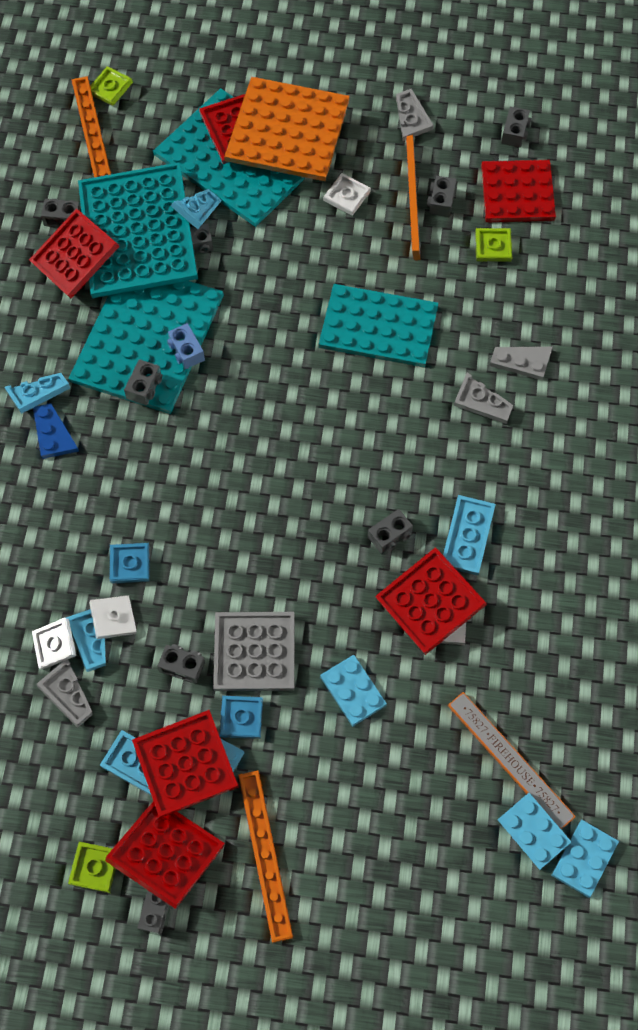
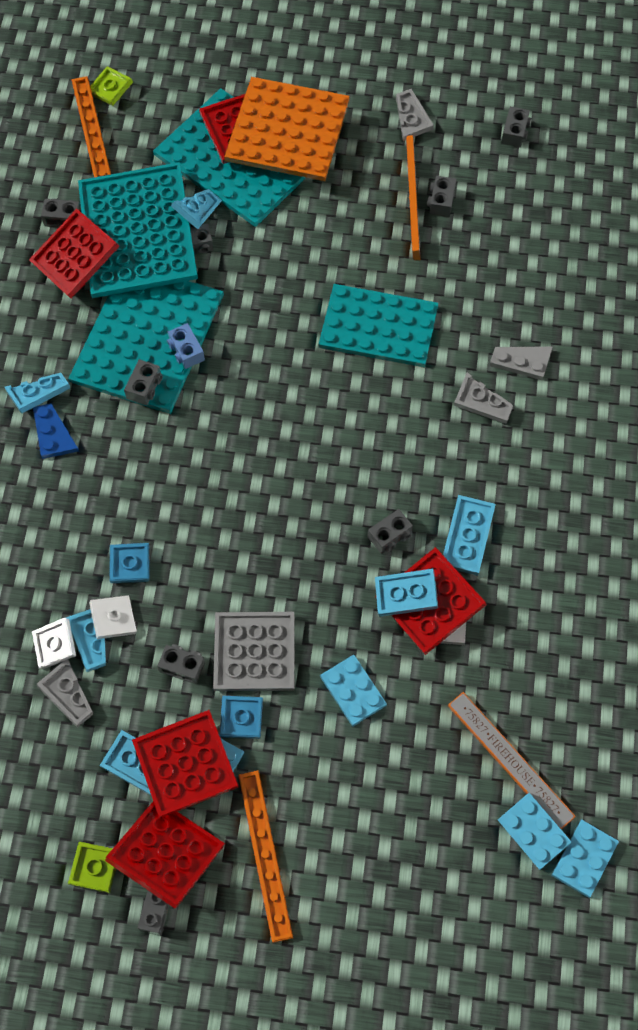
white plate [323,173,371,216] -> none
lime plate [475,228,512,262] -> none
red plate [481,160,556,222] -> none
none -> medium azure plate [375,569,438,617]

